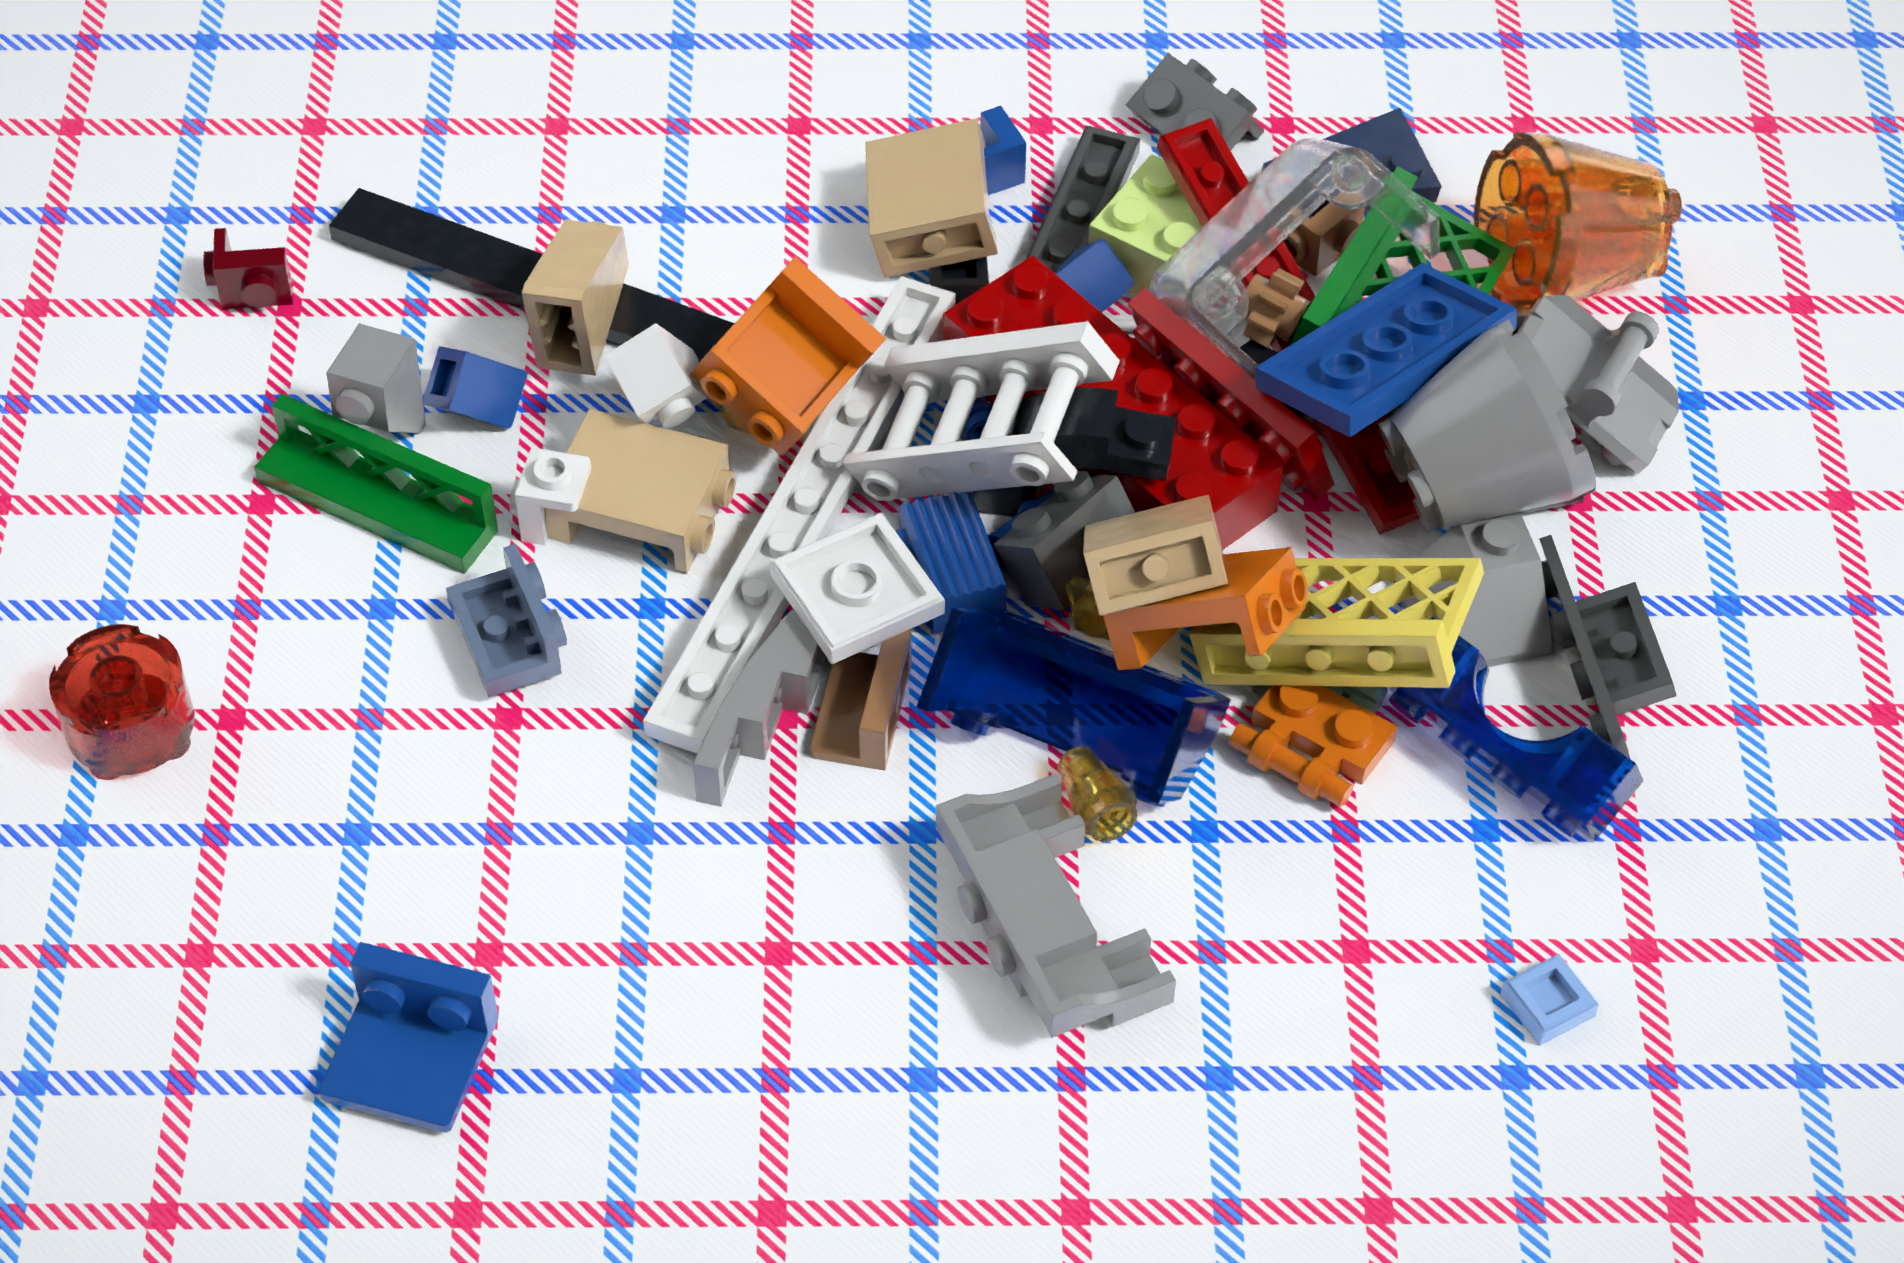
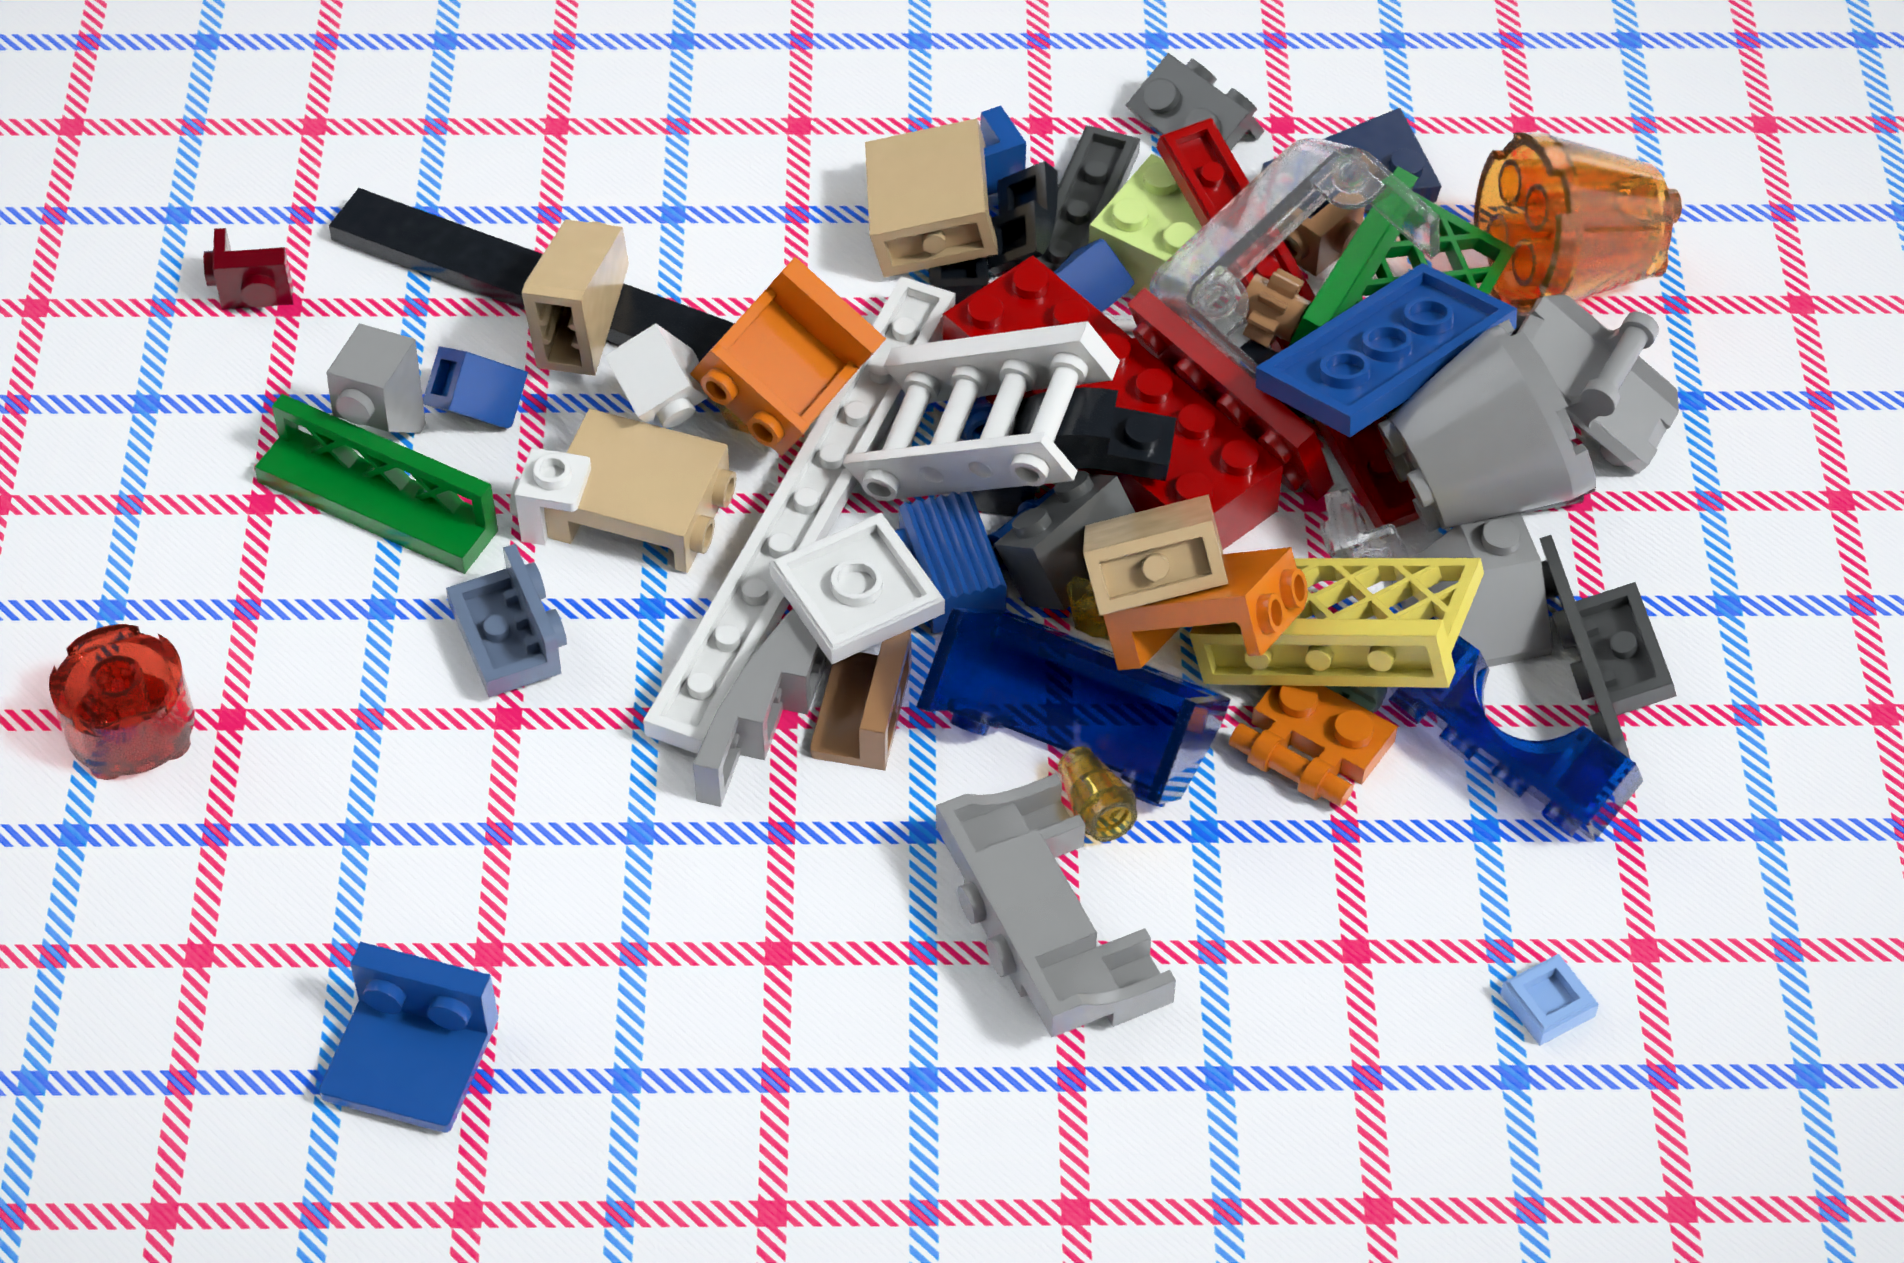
none -> black slope [988,161,1058,275]
none -> clear bracket [1320,487,1410,558]

